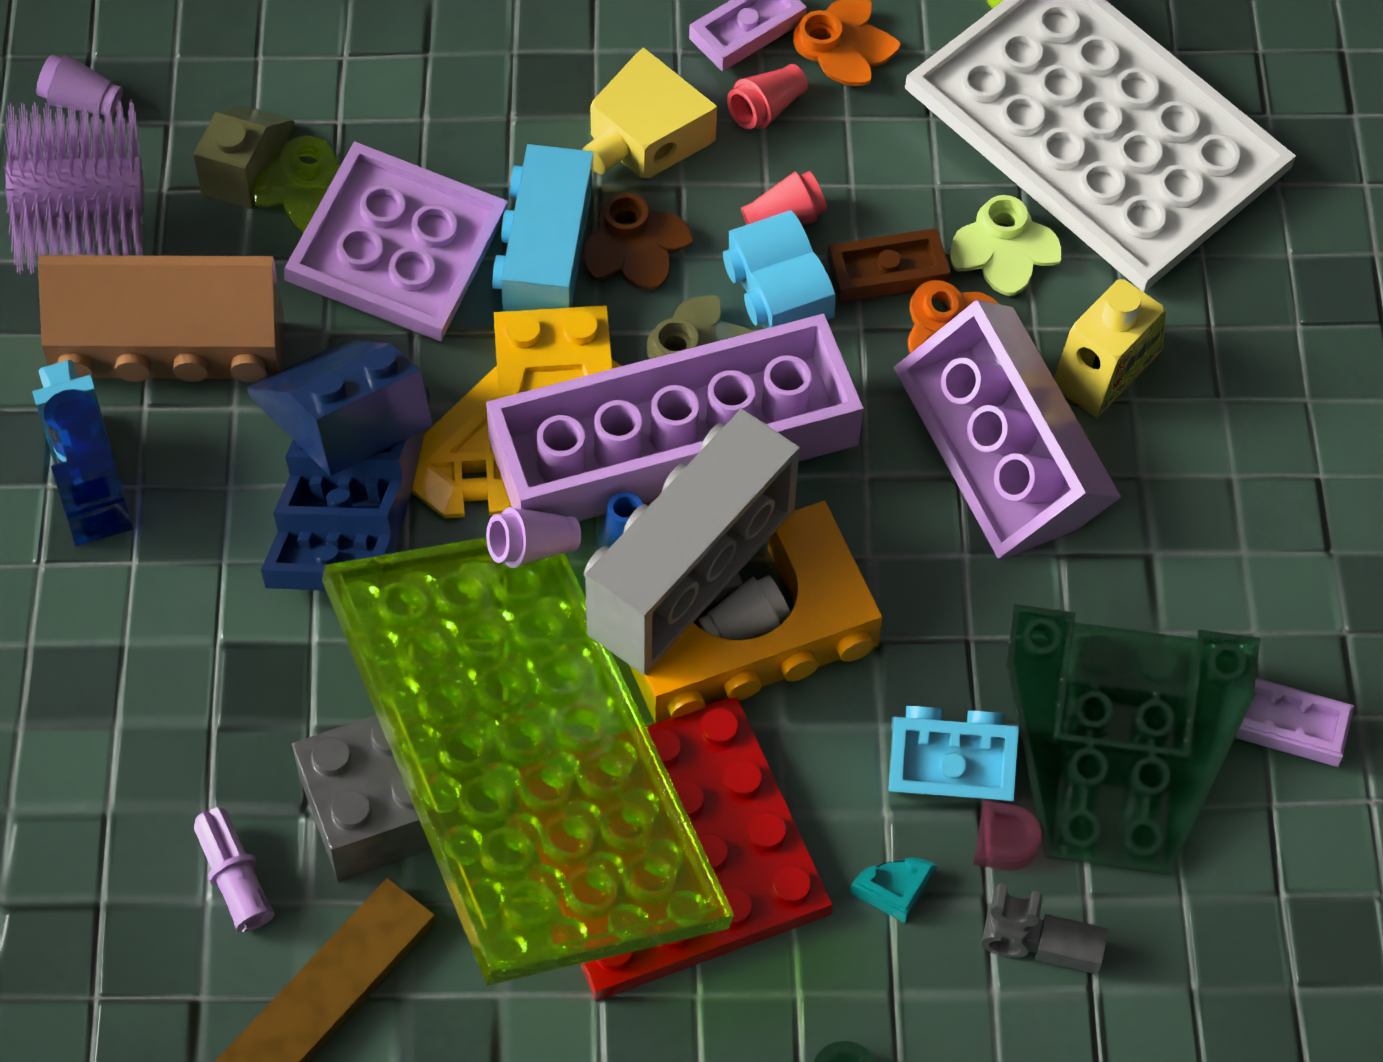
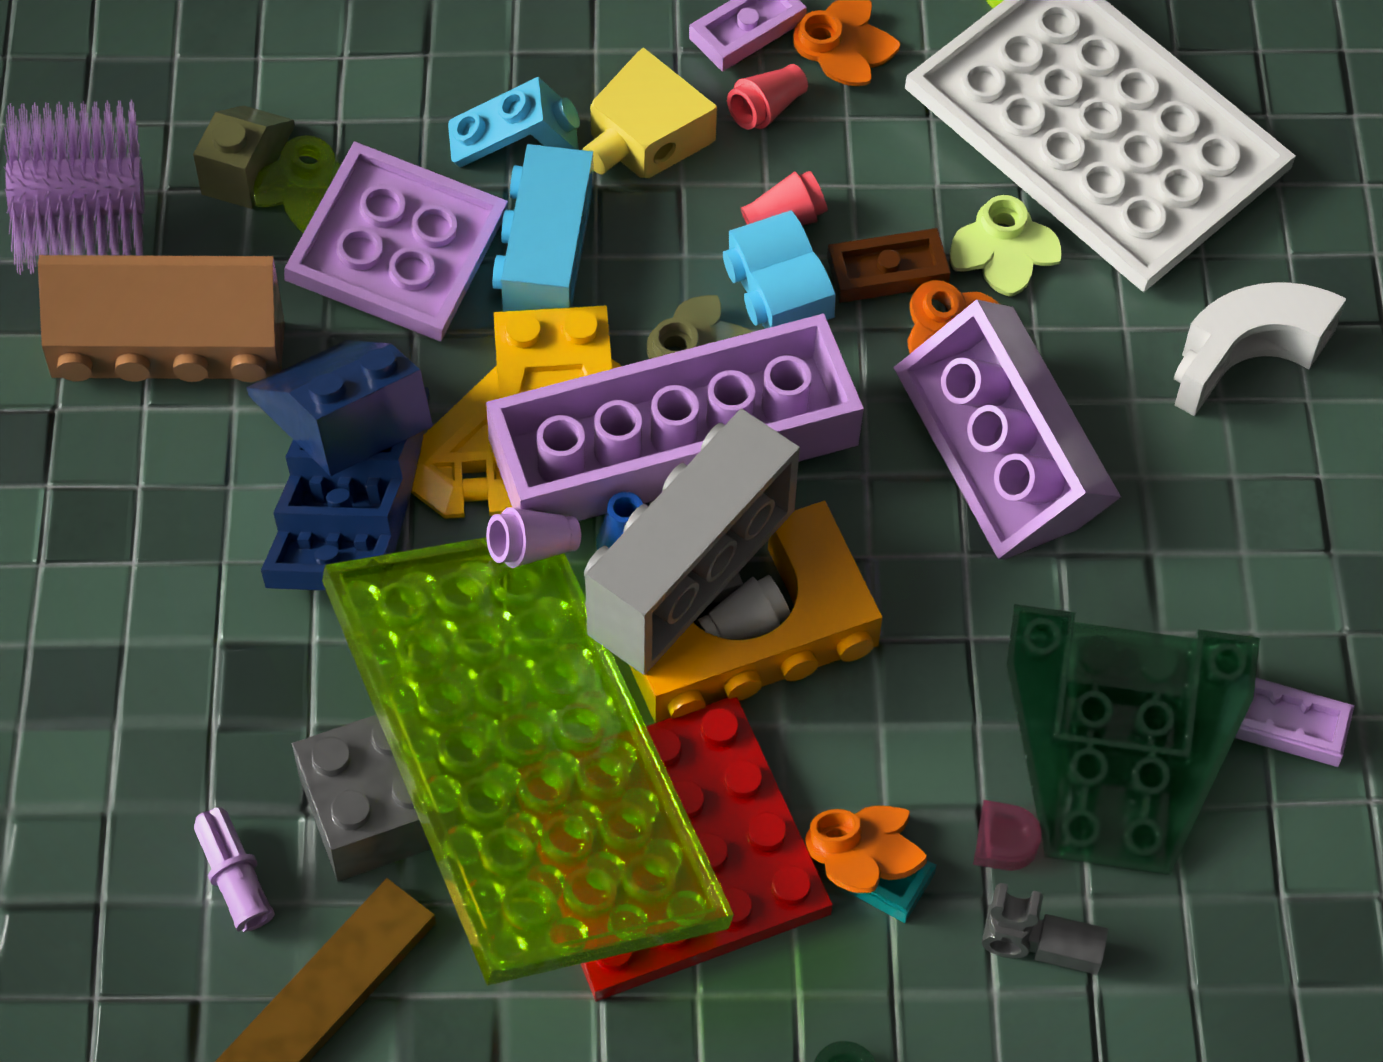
clear blue hips [32,360,133,546] -> none
lavender cone [36,54,123,117] -> none
reddish brown plate [584,193,693,290] -> none
medium azure bracket [888,706,1019,801] -> none
light yellow torso [1054,279,1167,418] -> none
none -> medium azure bracket [448,77,580,167]
none -> orange plate [805,806,927,893]
none -> white arch [1174,282,1346,416]

